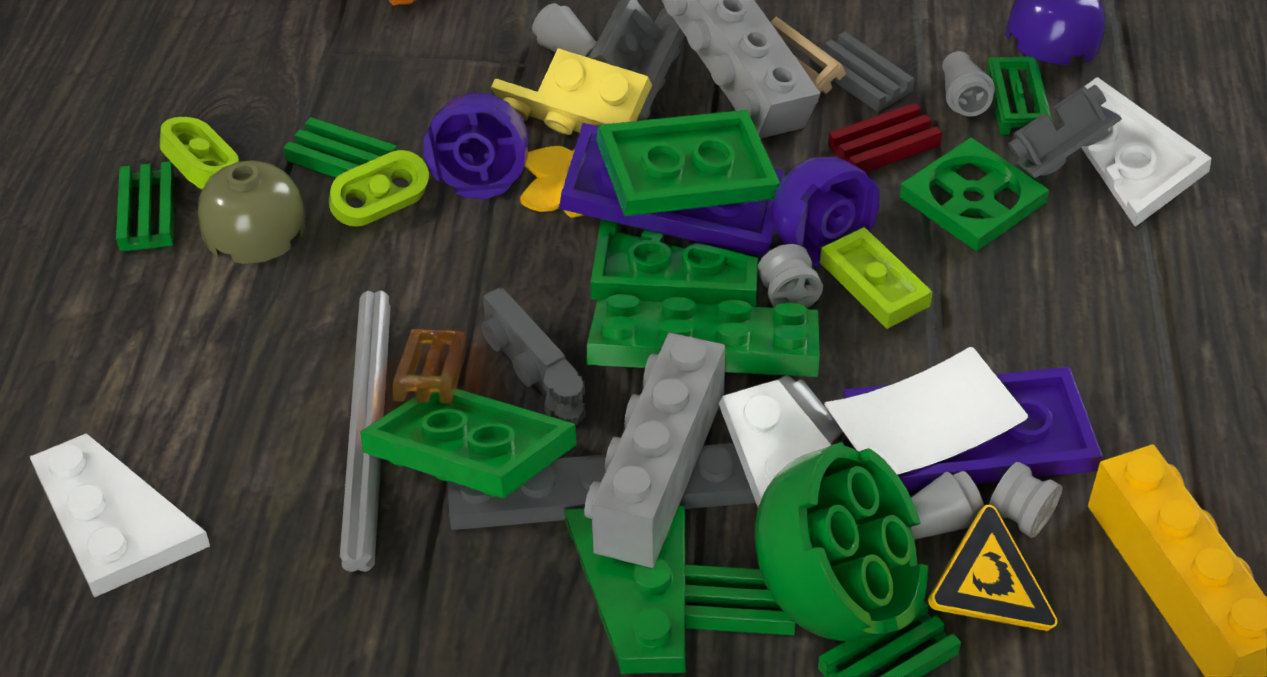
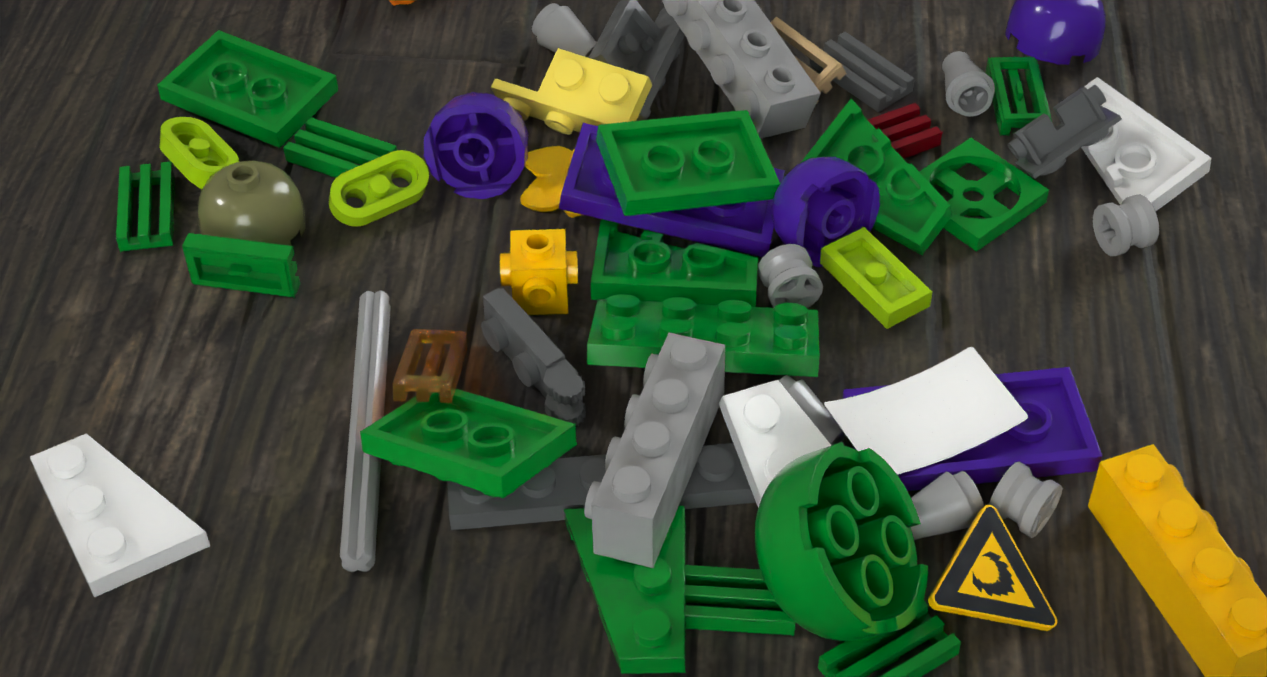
none -> green plate [157,30,338,148]
none -> green tile [182,233,300,297]
none -> yellow brick [500,229,578,315]
none -> green wing [801,99,952,255]
none -> light grey wheel [1093,194,1159,256]

